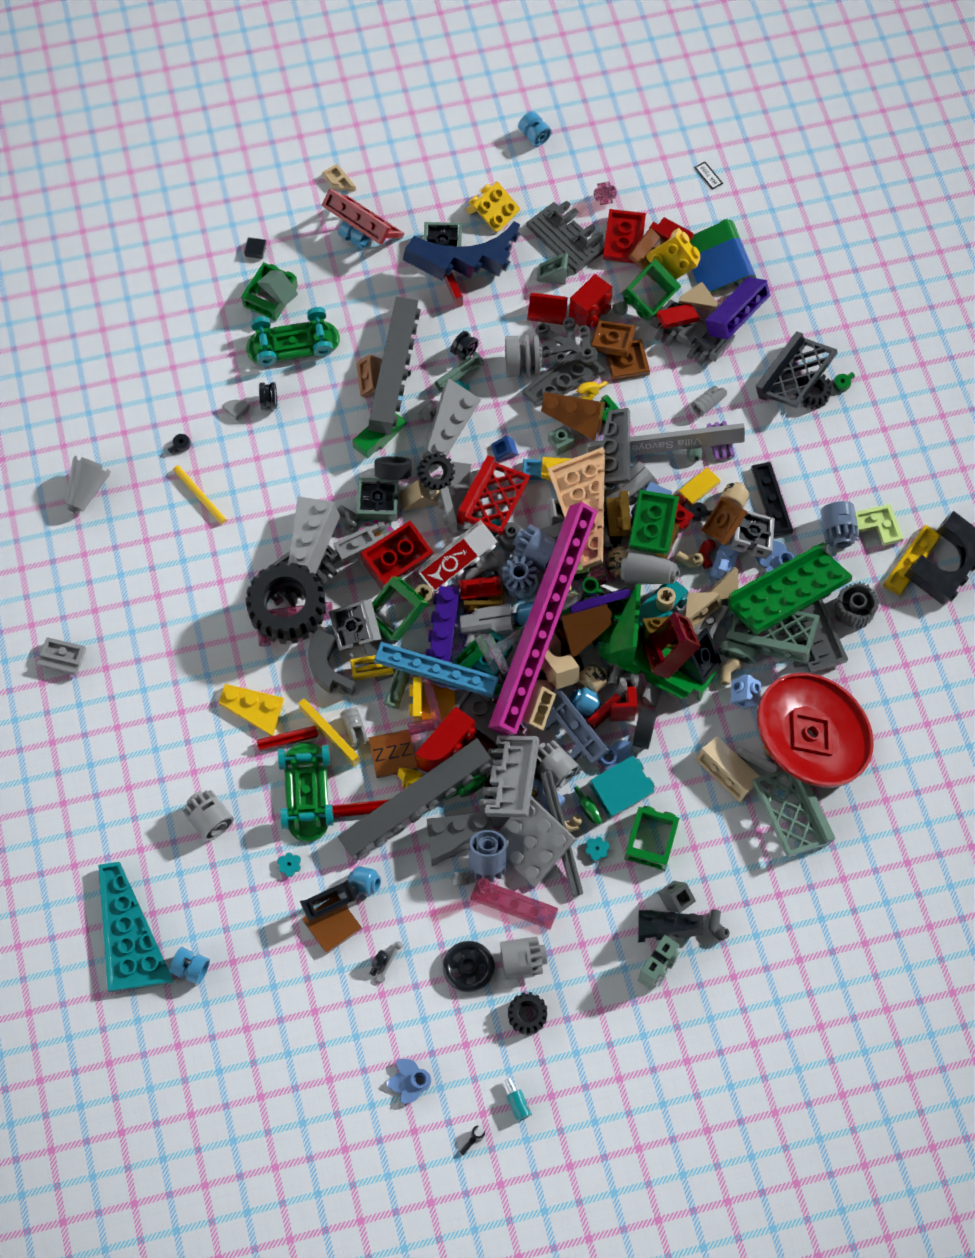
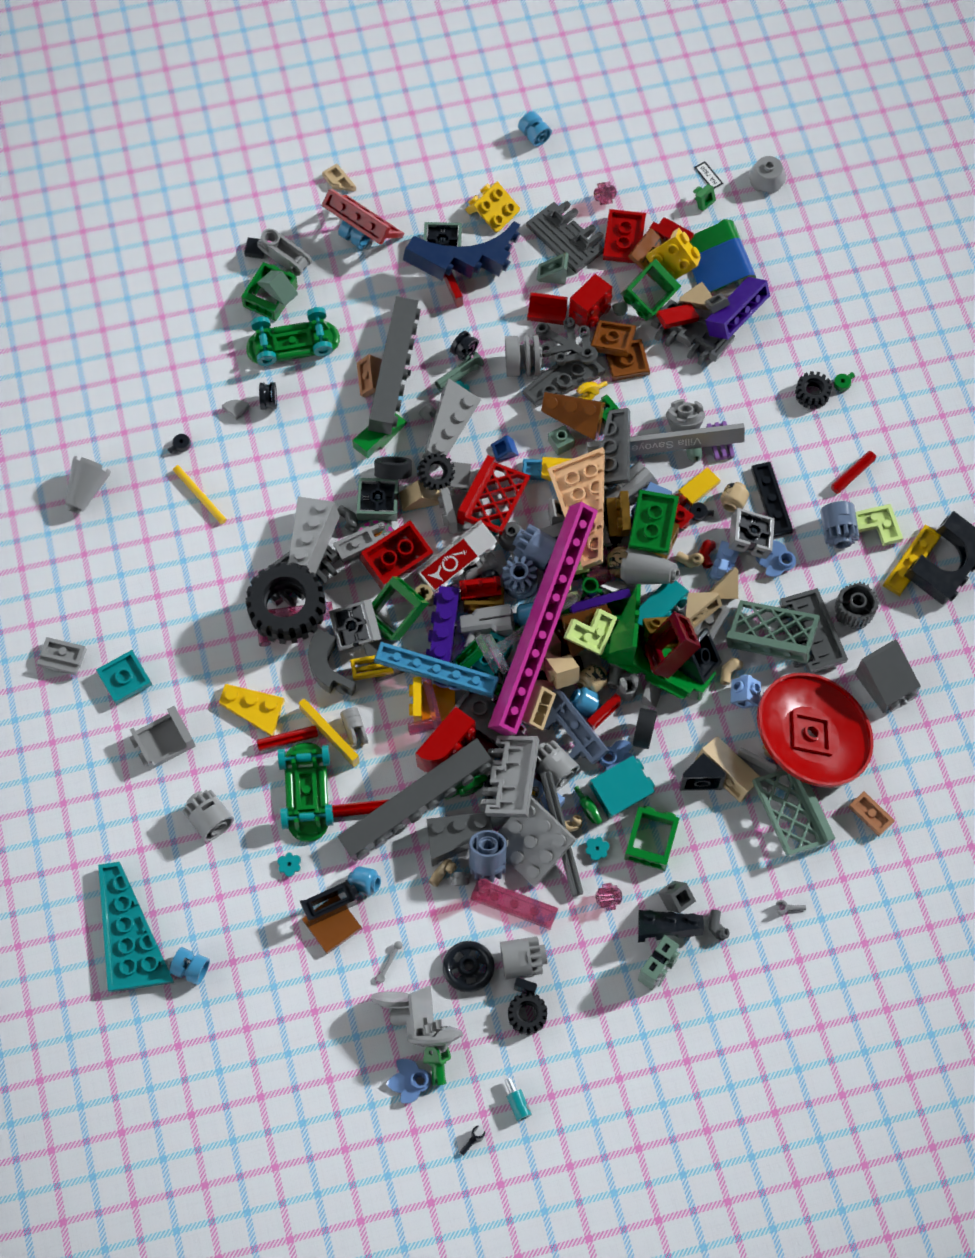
dark orange tile [368,729,417,778] -> none
black piece [369,950,389,976] -> none
sand green piece [383,669,411,710] -> none
yellow tile [397,767,423,788] -> none
red panel [610,687,637,722] -> none
tan piece [656,587,676,612] -> none
light grey hinge [691,386,727,416] -> none
dark orange tile [701,496,747,546] -> none
sand green beam [719,640,759,664] -> none
green bracket [728,542,852,635] -> none
black fence [756,331,838,408] -> none
none -> teal plate [96,650,152,705]
none -> light grey panel [129,706,196,770]
none -> light grey piece [257,228,312,276]
none -> light grey piece [371,986,463,1085]
none -> tan arm [428,859,457,887]
none -> black tile [514,978,537,995]
none -> yellowish green plate [563,609,617,655]
none -> clear pink gear [595,883,622,911]
none -> light grey cone [666,399,705,432]
none -> black slope [679,753,726,791]
none -> green tile [693,184,716,211]
none -> dark grey tile [705,293,730,314]
none -> light grey cone [749,156,786,194]
none -> light grey hand [776,900,806,915]
none -> red axle [831,451,876,494]
none -> nougat plate [848,791,895,837]
none -> dark grey slope [855,639,921,713]

